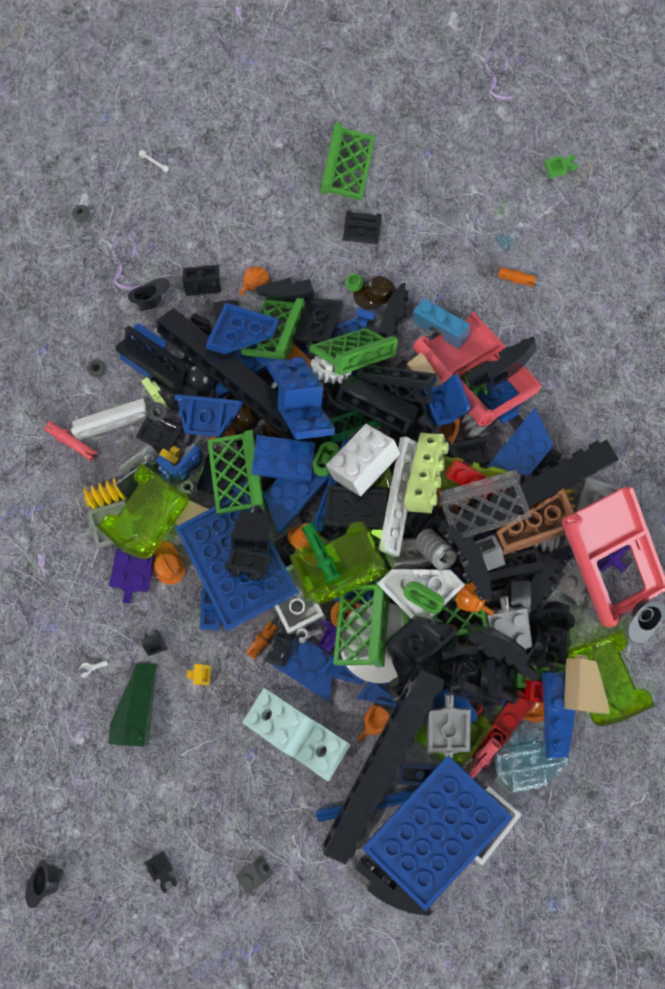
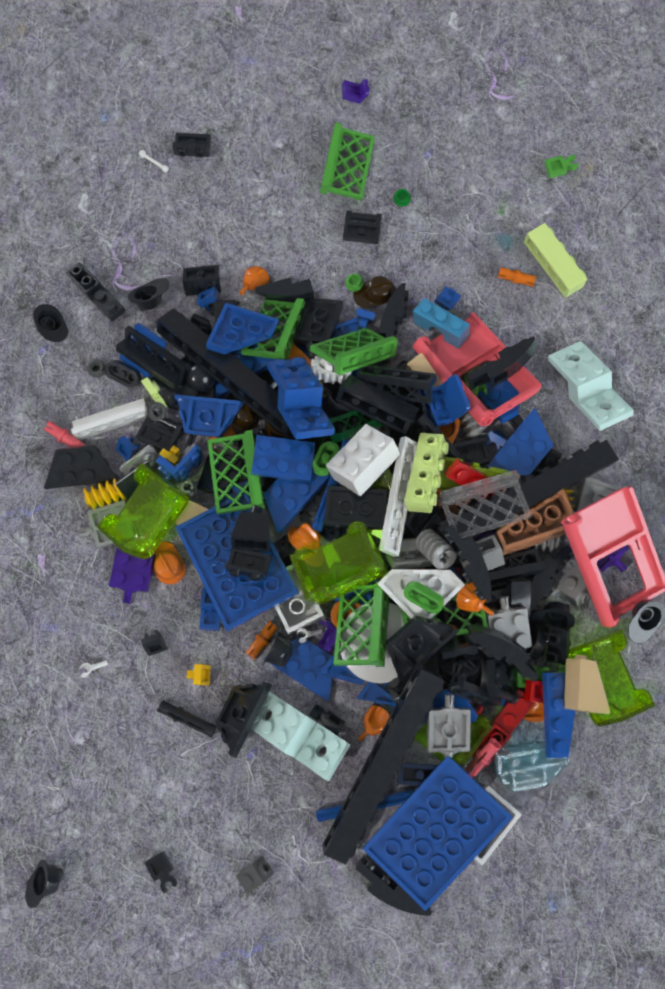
dark grey plate [72,205,90,223] -> none
dark green wedge [108,663,157,747] -> none
green pin [301,522,342,584] -> none
none -> black piece [33,304,69,342]
none -> black wing [44,445,119,489]
none -> black slope [66,262,126,322]
none -> black plate [105,360,141,388]
none -> blue tile [115,435,141,461]
none -> black pin [157,700,217,738]
none -> black bracket [172,133,211,158]
none -> blue tile [197,286,219,311]
none -> black wing [215,682,272,758]
none -> black plate [309,704,345,735]
none -> dark purple bracket [341,79,370,104]
none -> green plate [393,189,411,207]
none -> blue tile [435,286,461,310]
none -> blue tile [486,428,509,452]
none -> yellowish green brick [524,223,587,298]
none -> light aqua bracket [548,341,633,431]

